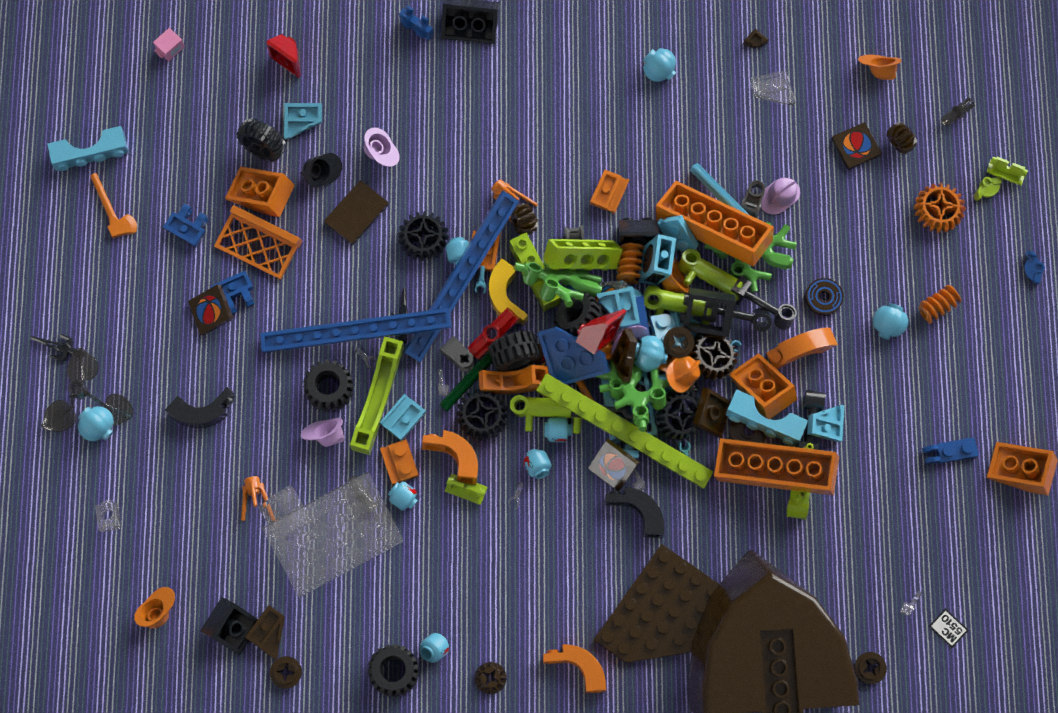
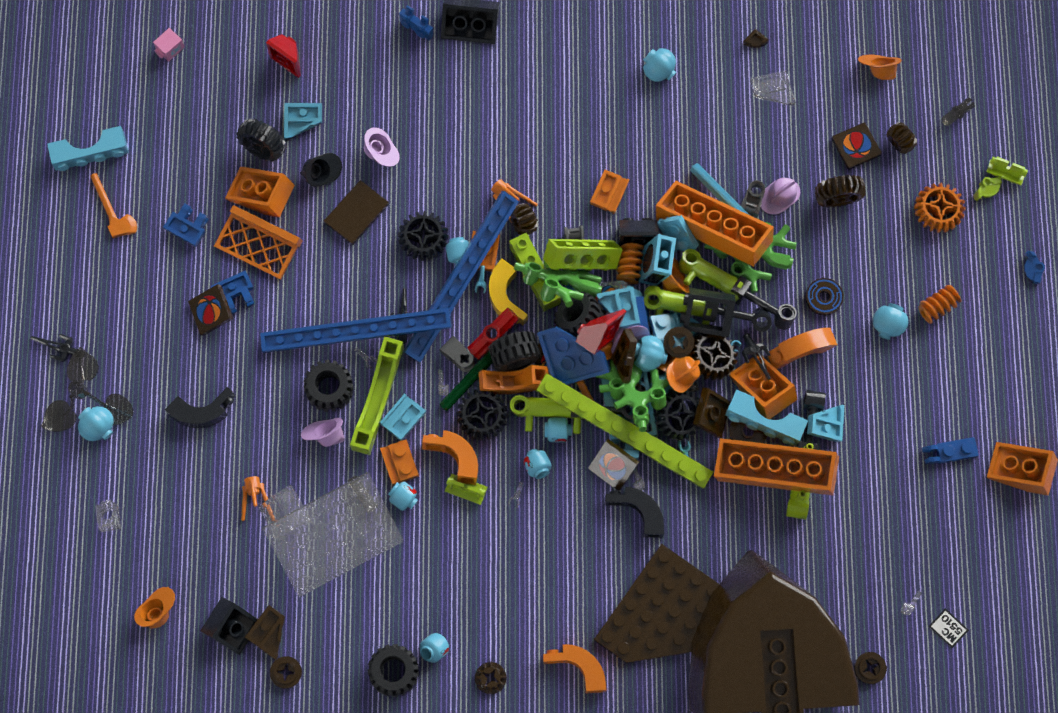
none -> black piece [741,333,771,380]
none -> dark brown gear [815,175,866,208]

